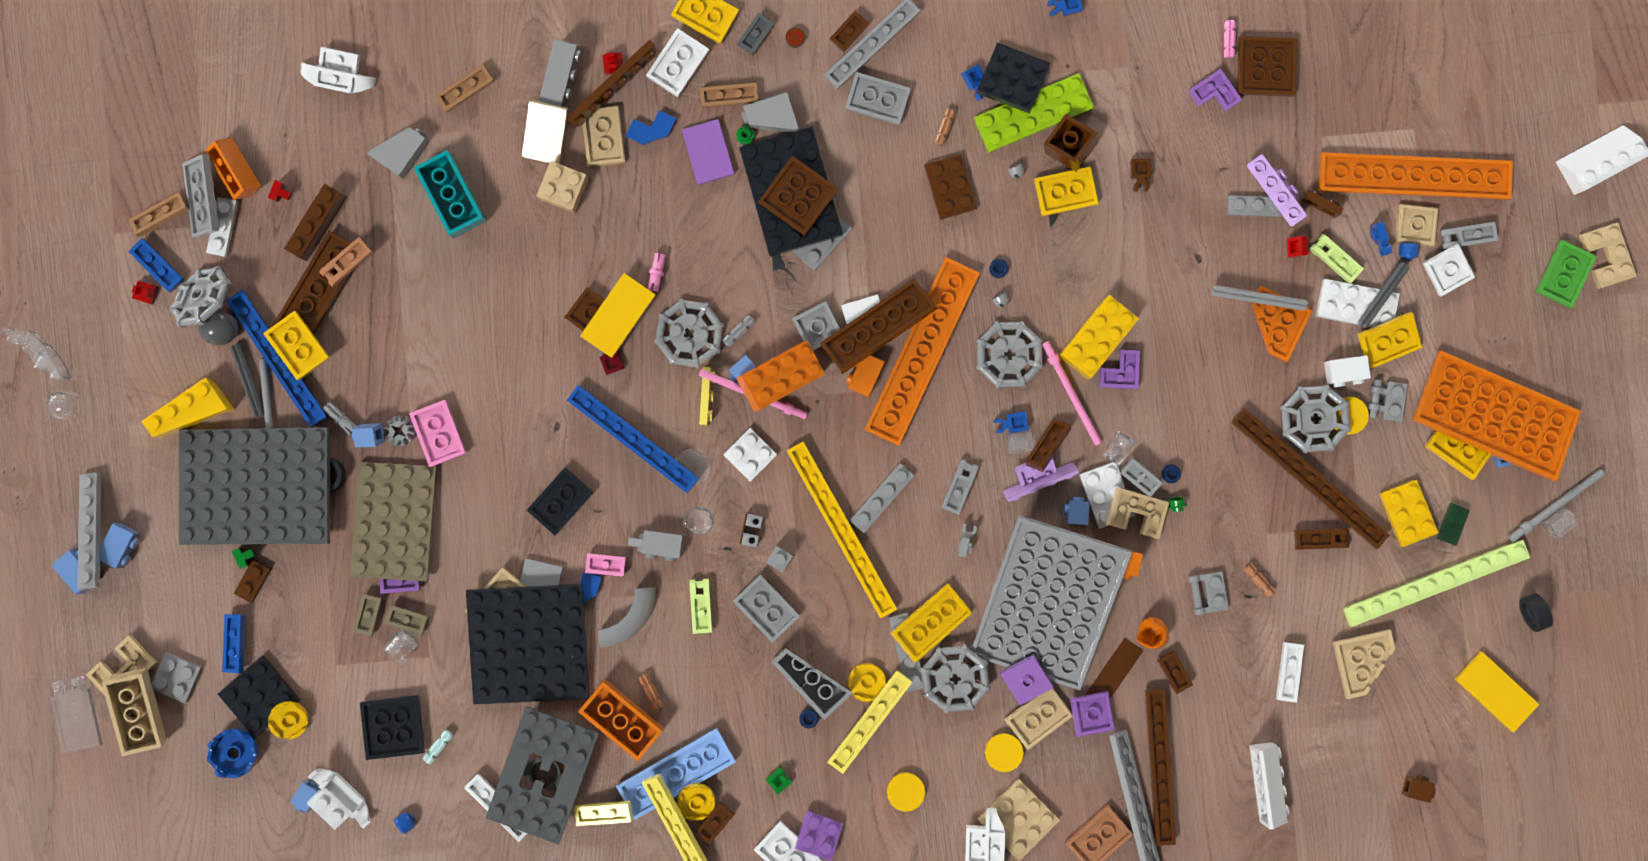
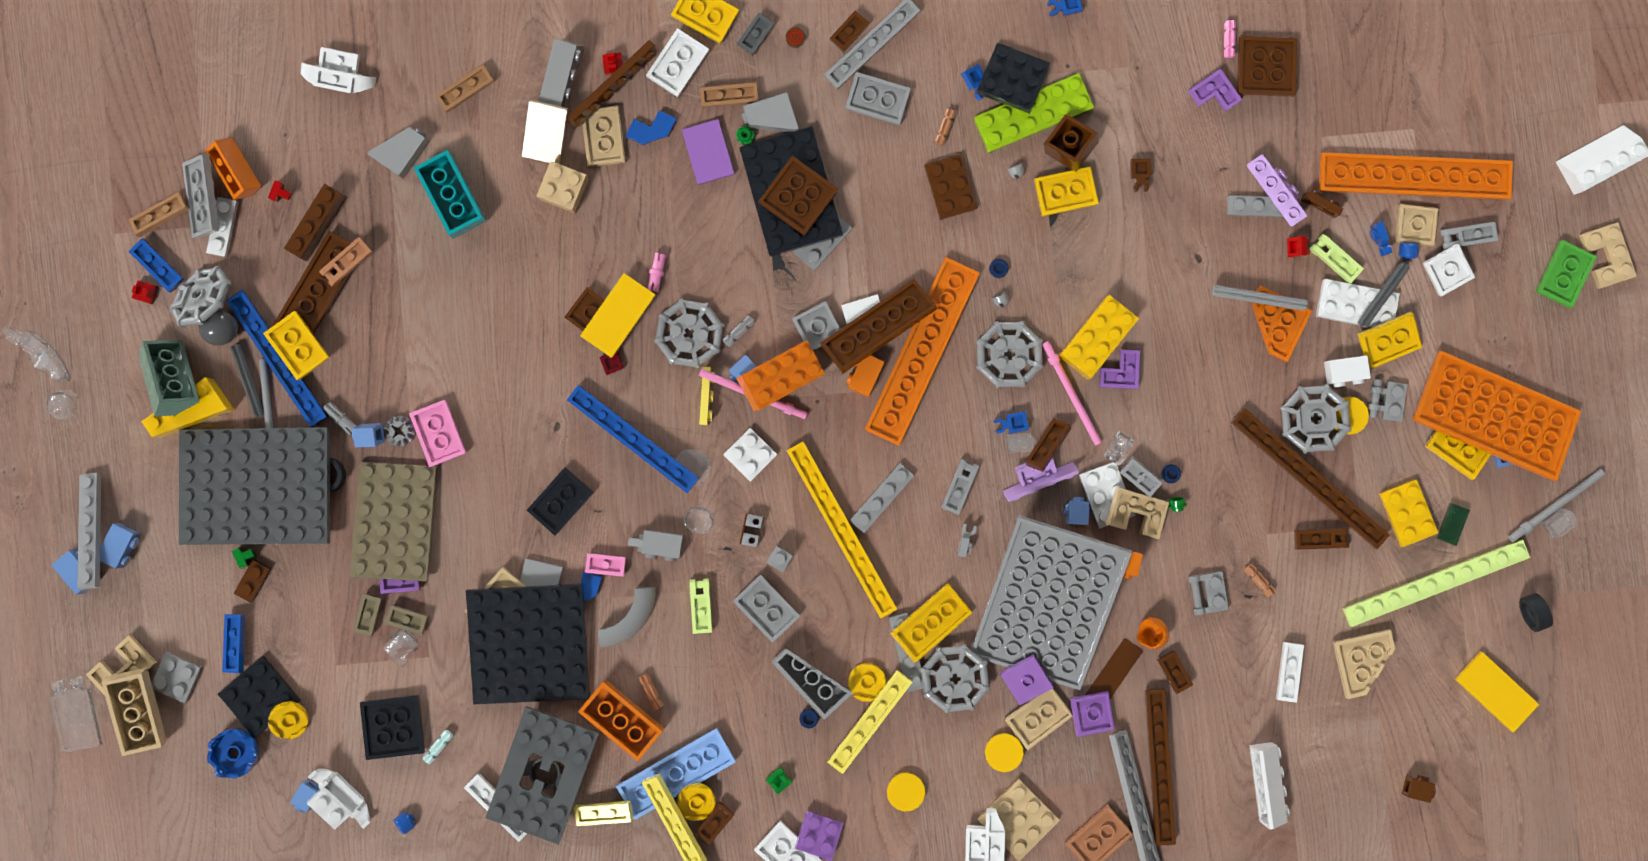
none -> sand green slope [138,340,199,416]

